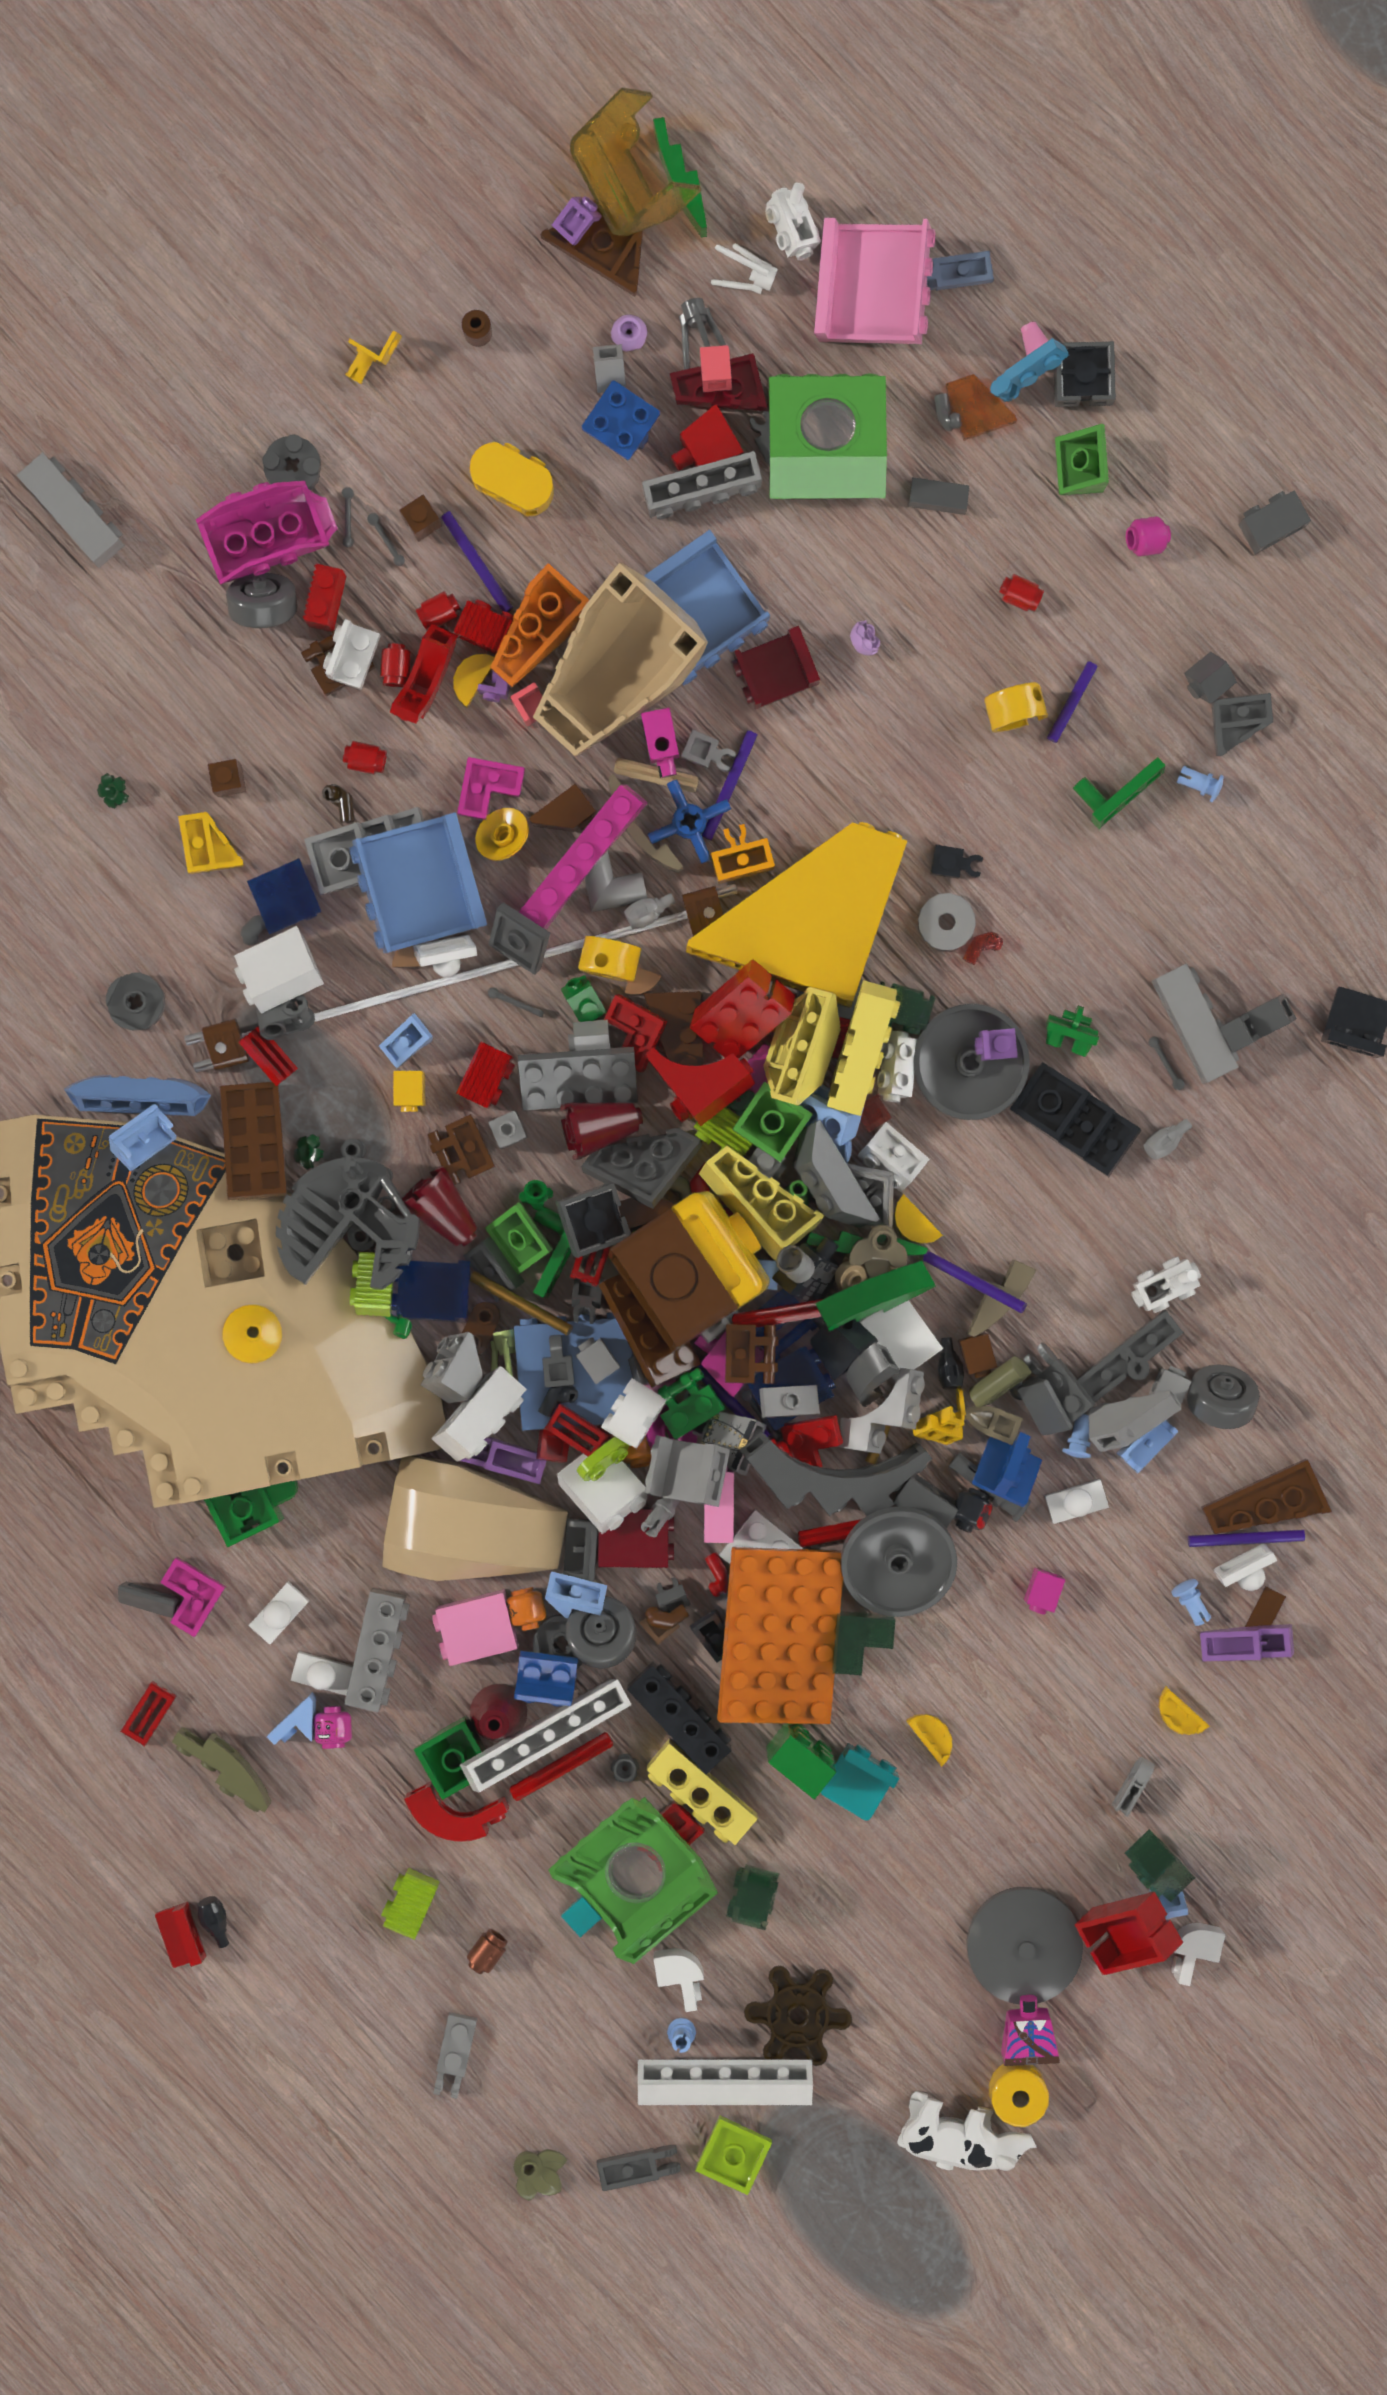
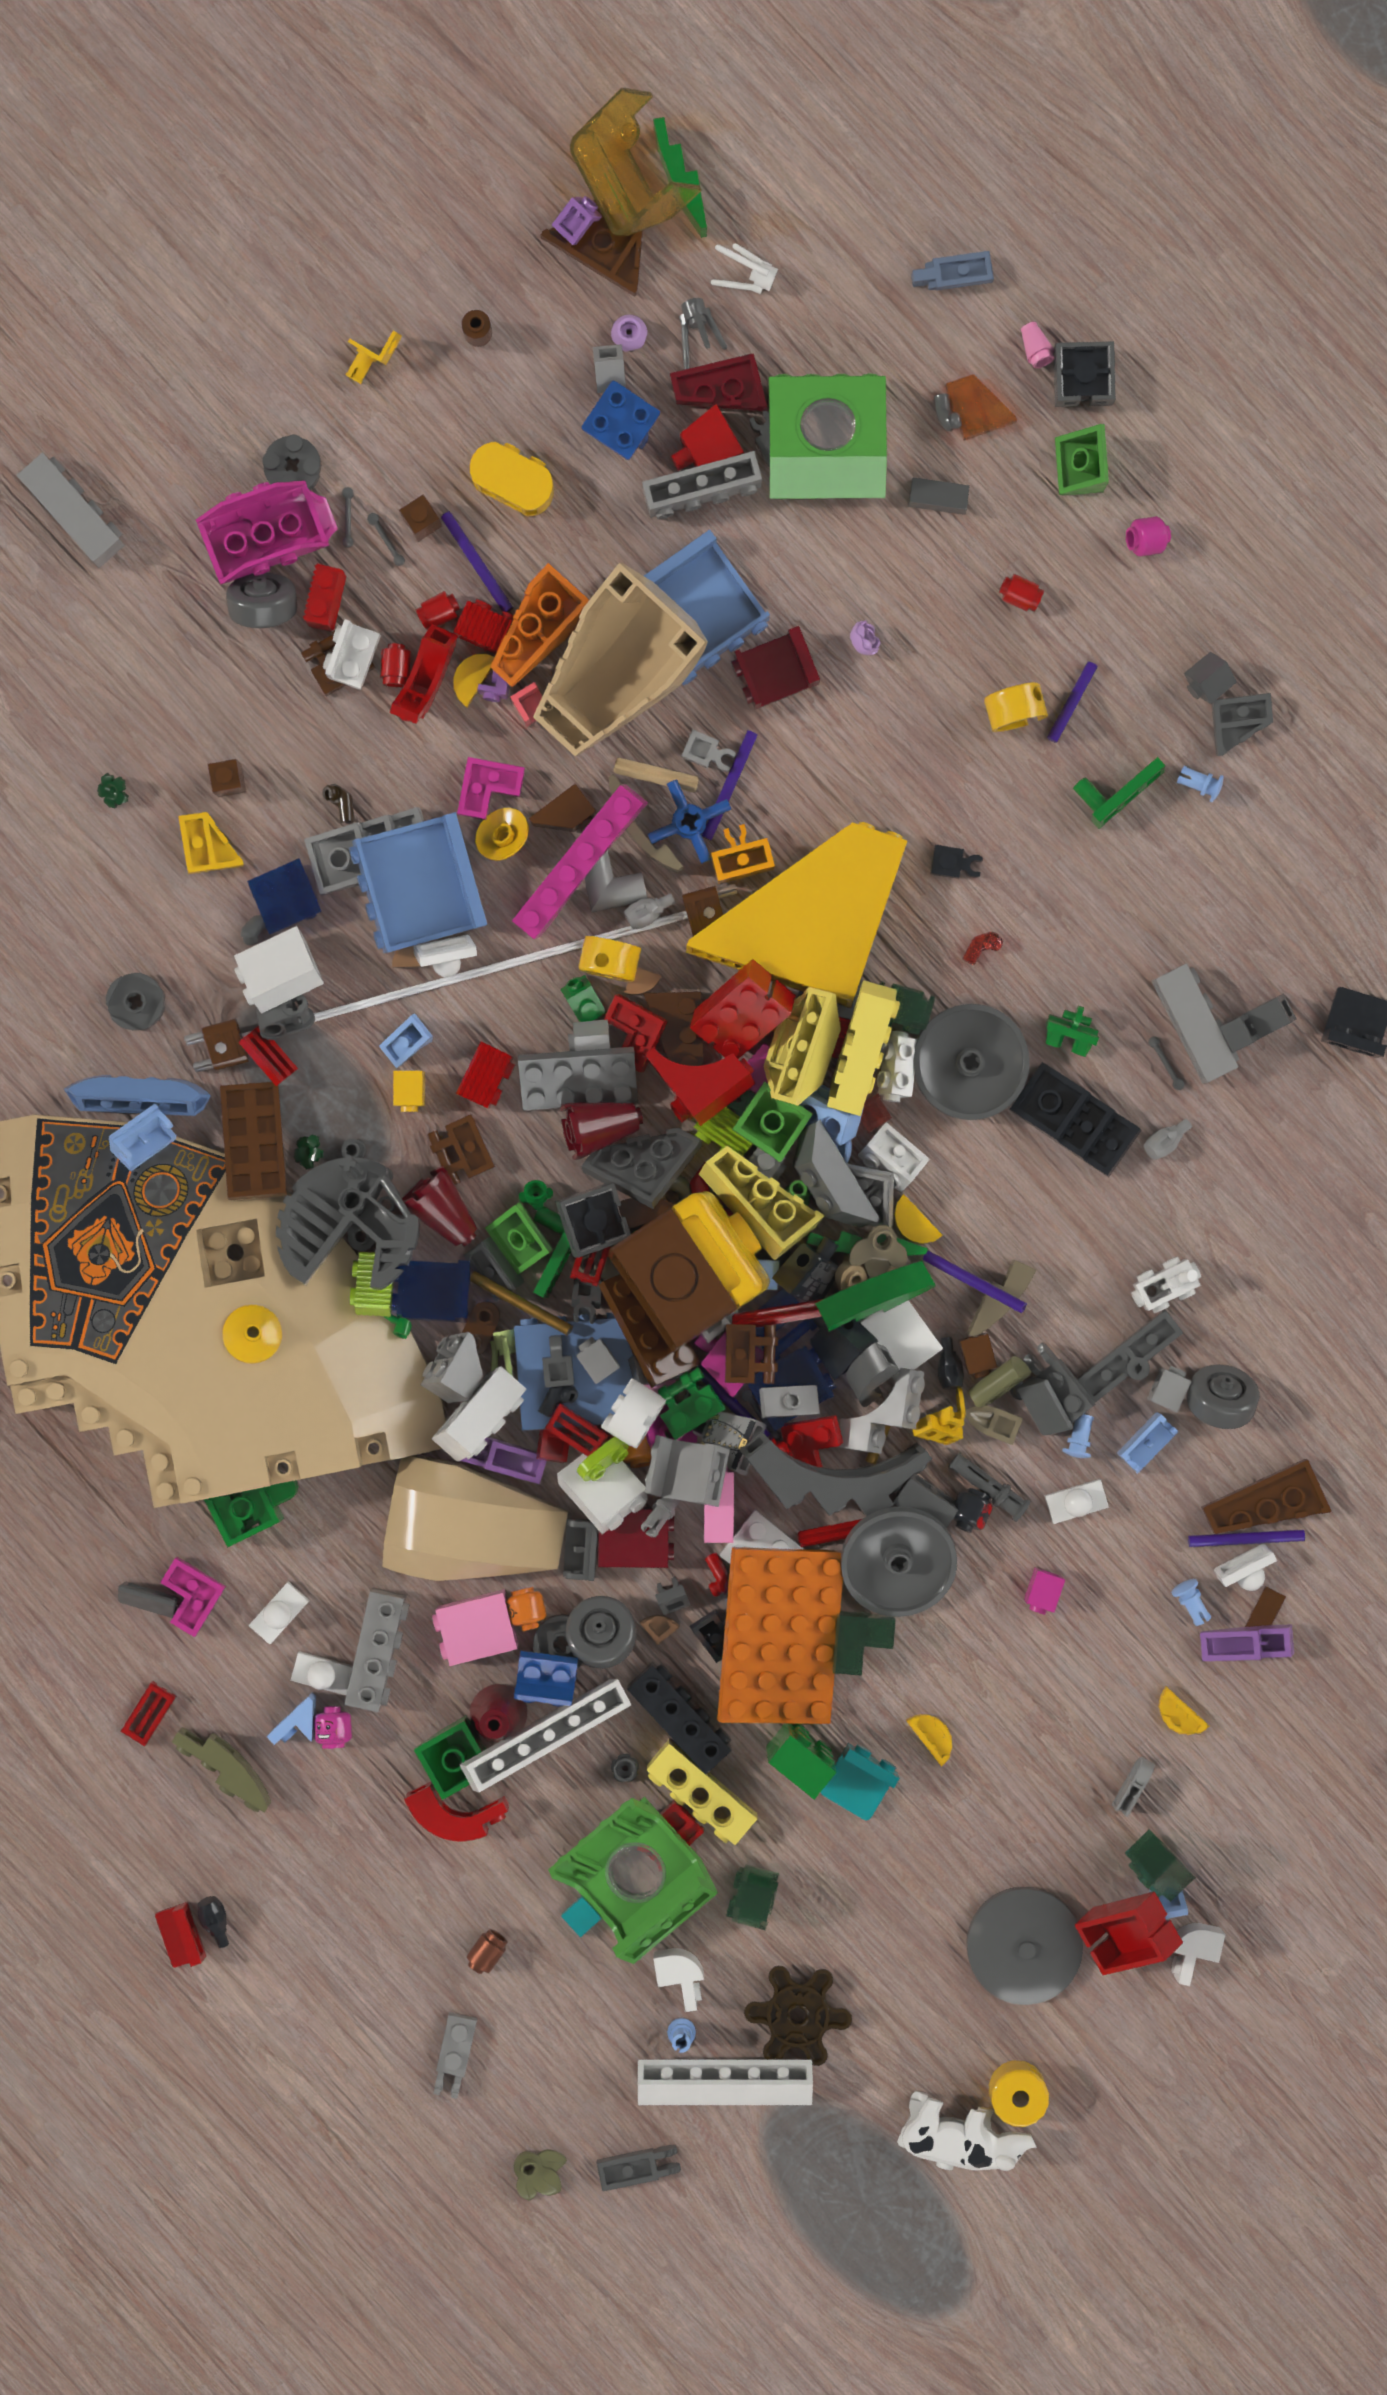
red brick [343,741,387,775] -> none
lime brick [381,1868,440,1940] -> none
dark grey tile [488,902,551,975] -> none
dark grey hinge [488,987,544,1017] -> none
light grey brick [488,1110,528,1149] -> none
red axle [509,1732,613,1801] -> none
light blue slope [545,1571,607,1619] -> none
dark pink torso [641,708,679,778] -> none
reddish brown arm [645,1604,690,1630] -> none
lime plate [695,2115,772,2195] -> none
coral panel [700,345,732,392] -> none
white brick [765,182,821,260] -> none
light grey wheel [776,1245,815,1283] -> none
bright pink panel [814,218,935,344] -> none
light grey tile [918,893,976,951] -> none
blue bracket [972,1432,1042,1507] -> none
medium lavender bracket [975,1028,1017,1061] -> none
dark azure hinge [990,338,1069,402] -> none
torso [1001,1995,1060,2066] -> none
light grey slope [1089,1390,1181,1452] -> none
dark grey brick [1239,490,1311,555] -> none

